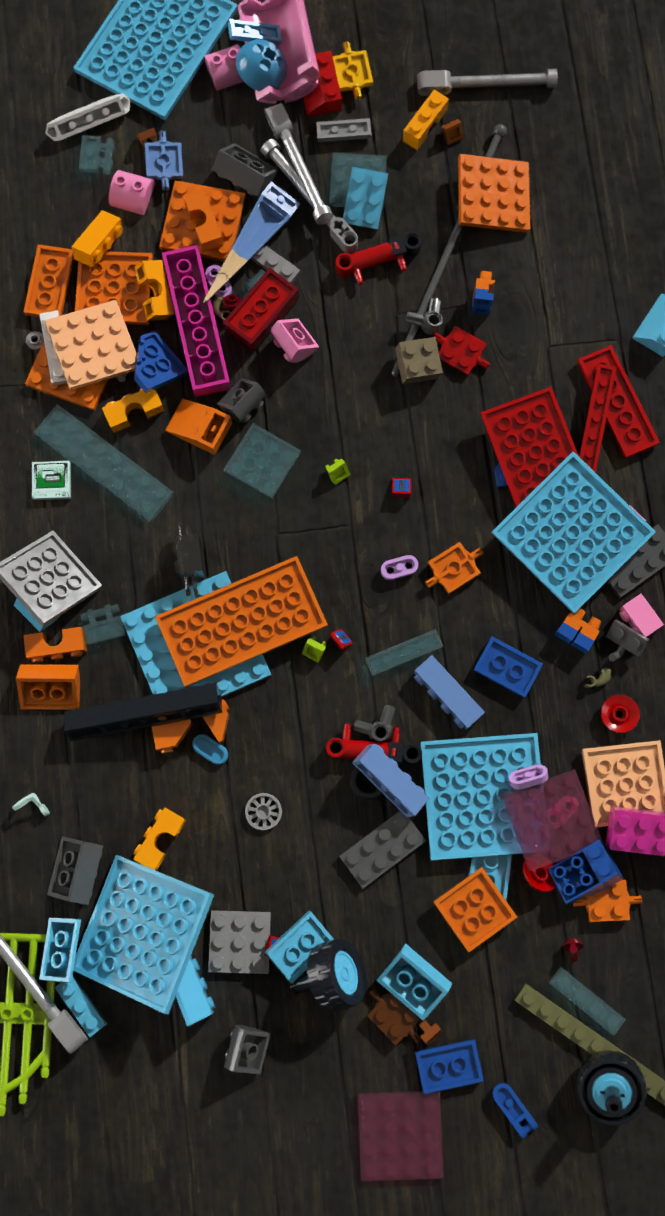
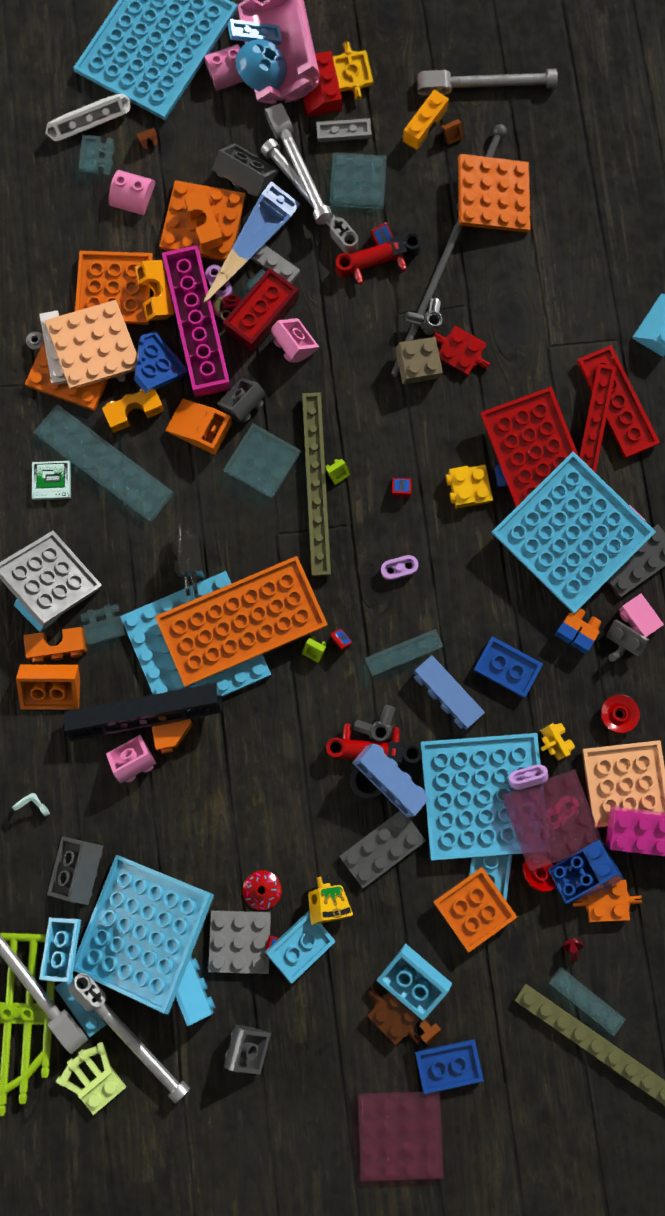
orange plate [23,244,74,317] -> none
light orange brick [72,210,123,267] -> none
light orange arch [133,807,187,871] -> none
medium blue plate [145,131,183,191] -> none
dark azure tile [192,734,228,765] -> none
orange slope [203,699,230,744] -> none
light grey wheel [245,793,282,830] -> none
black wheel [290,939,366,1012] -> none
medium azure plate [343,167,388,230] -> none
orange plate [425,542,483,594] -> none
blue hips [471,271,495,316] -> none
blue plate [492,1083,539,1139] -> none
black wheel [576,1050,647,1126] -> none
olive arm [584,668,611,688] -> none
none -> yellowish green plate [56,1042,126,1115]
none -> flat silver piece [69,973,190,1103]
none -> bright pink brick [106,734,156,783]
none -> red dish [243,870,282,910]
none -> olive plate [302,392,331,577]
none -> yellow torso [308,875,353,925]
none -> slope [371,222,393,246]
none -> yellow plate [446,464,493,509]
none -> yellow hips [540,723,575,761]

